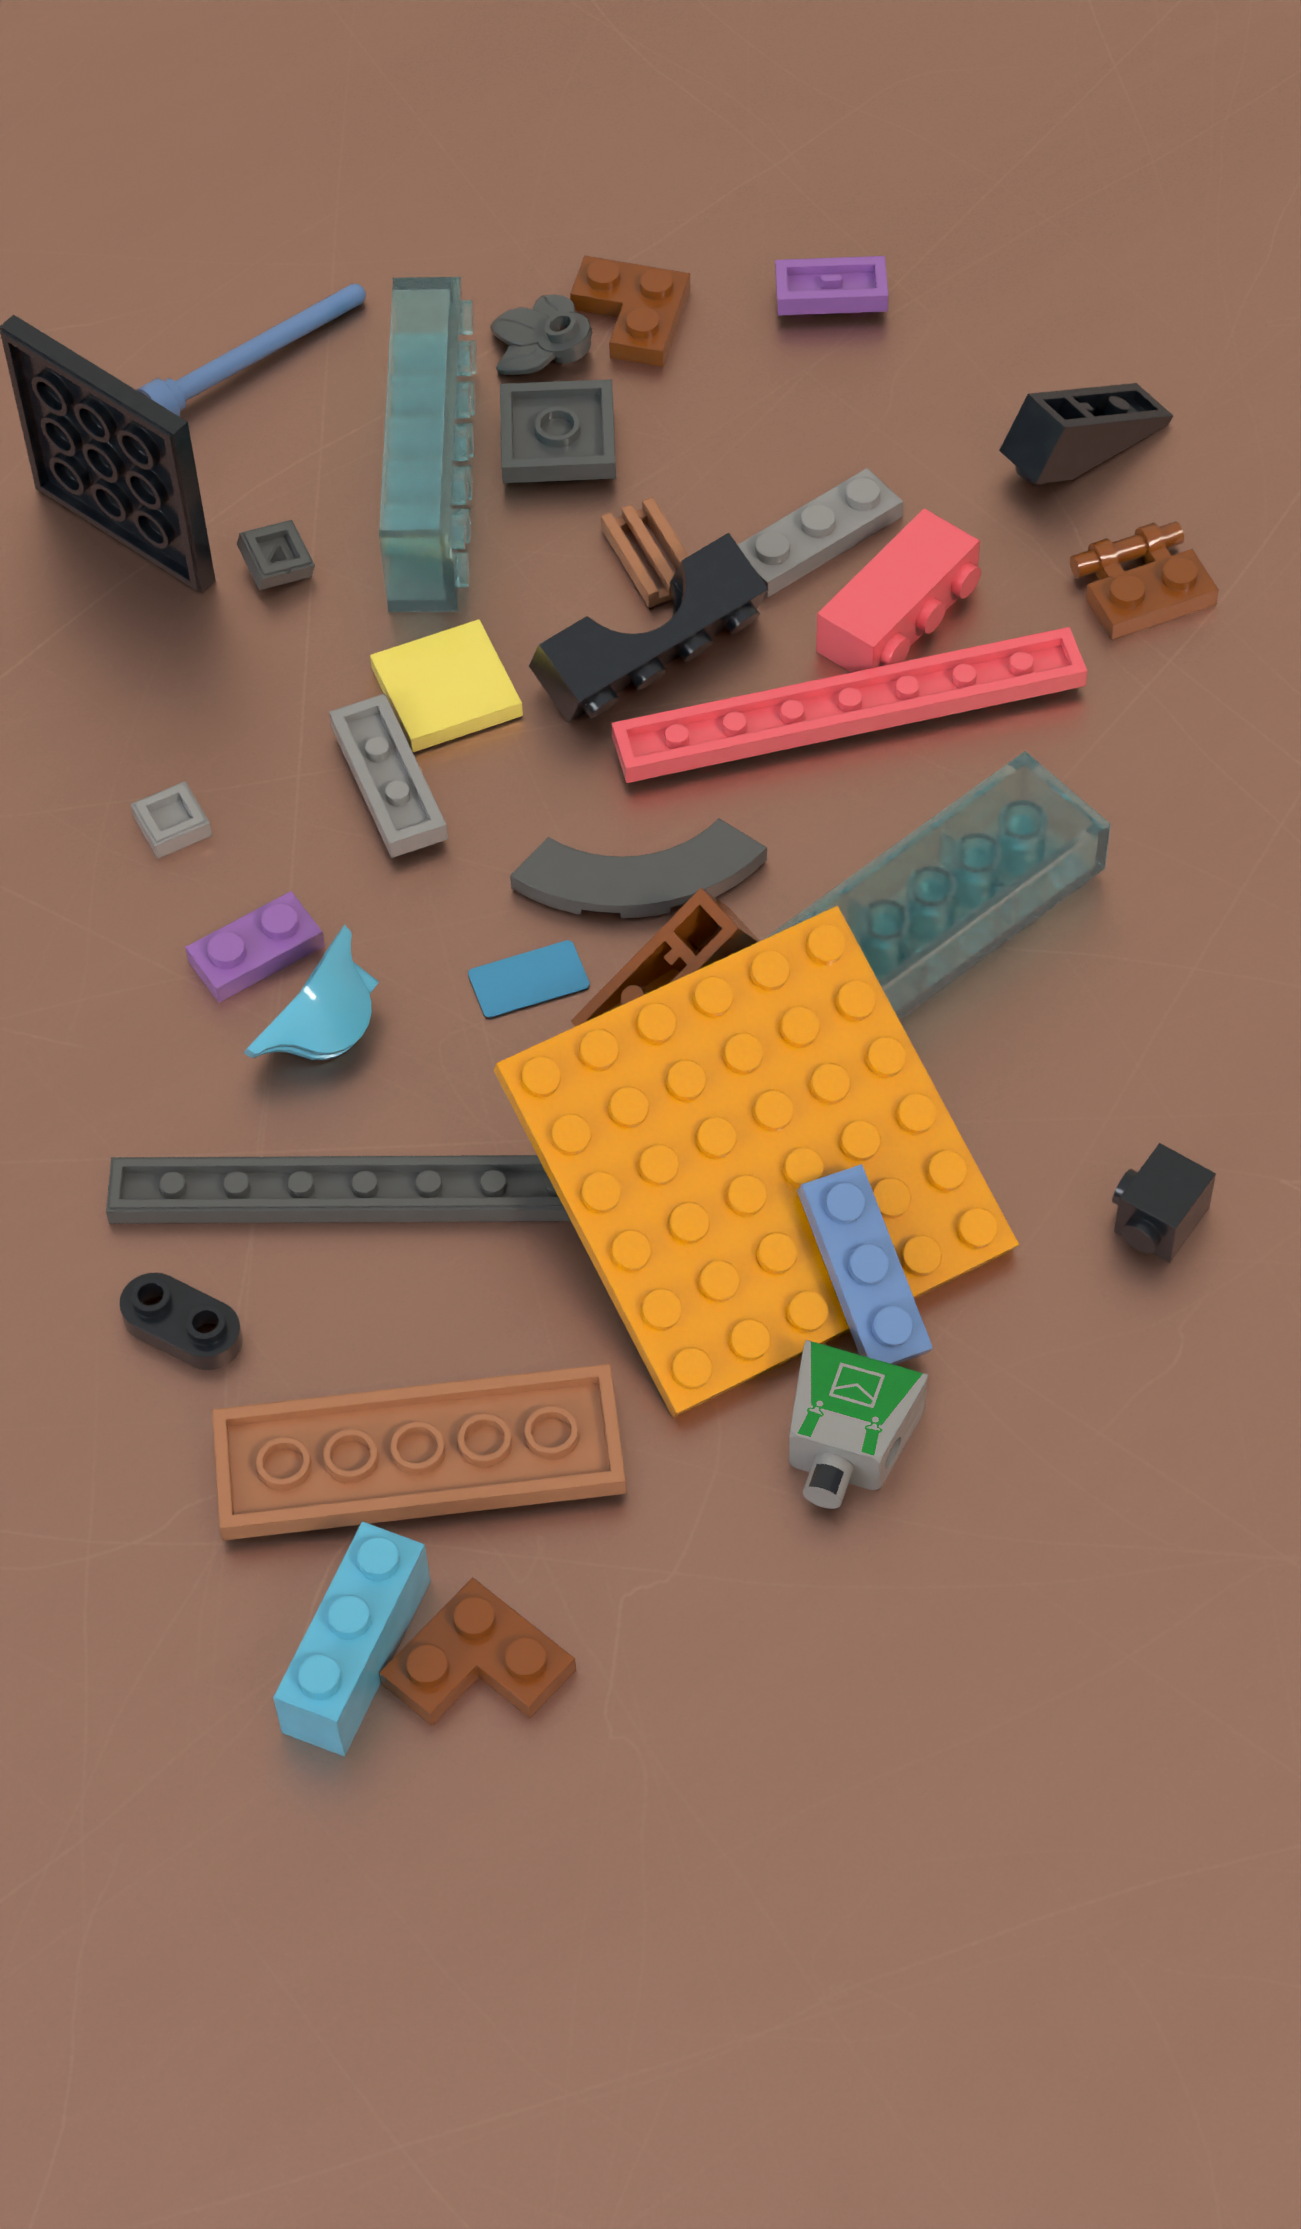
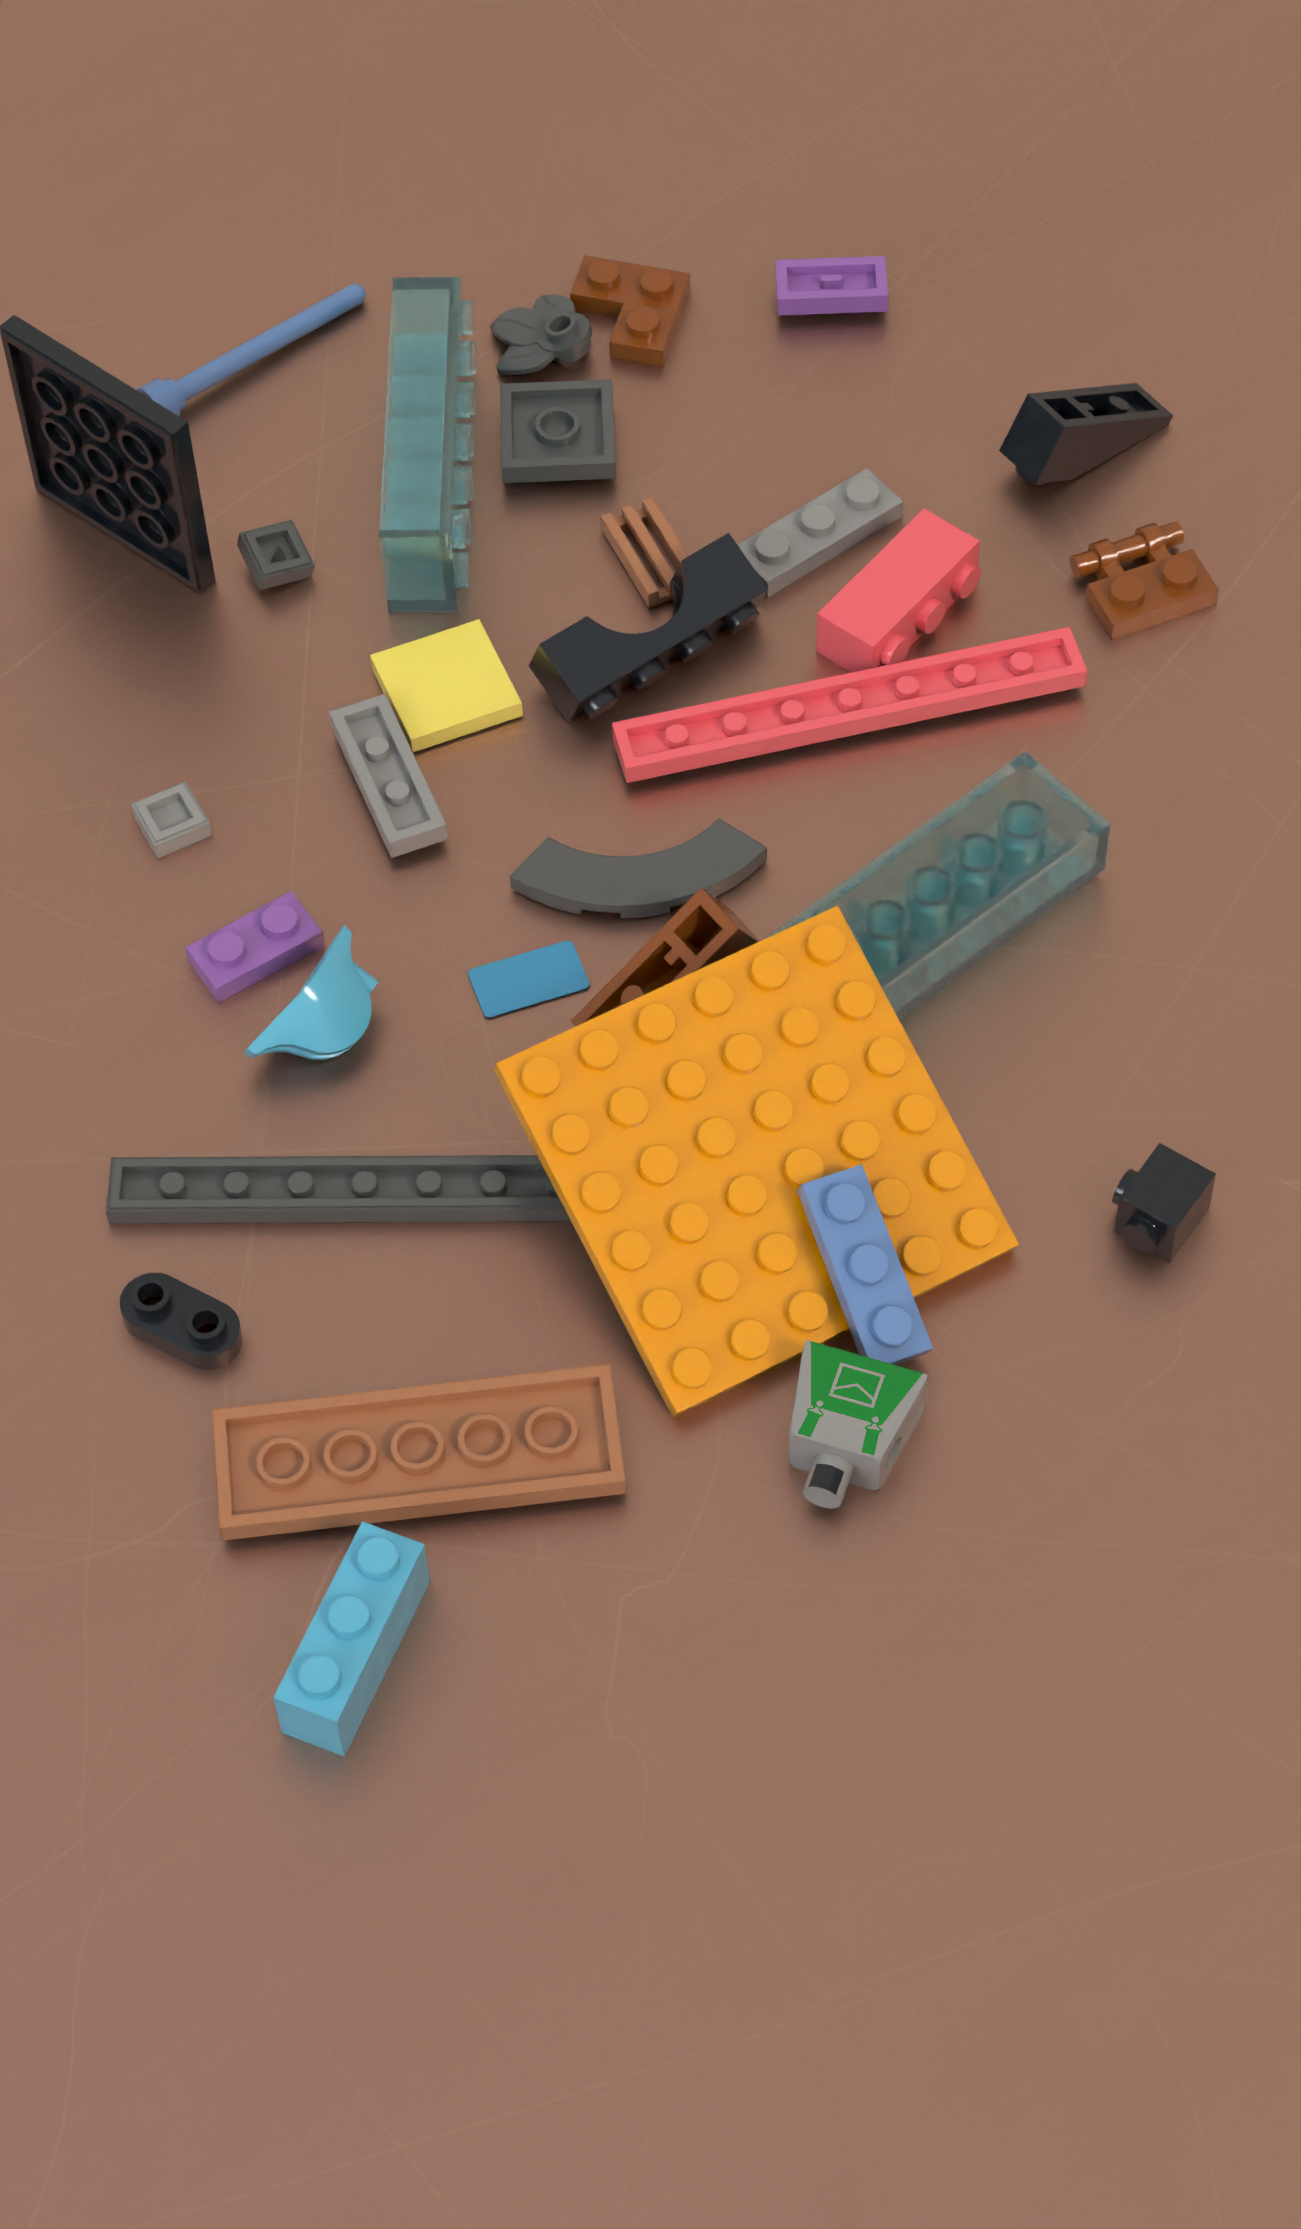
dark orange plate [379,1577,576,1726] -> none

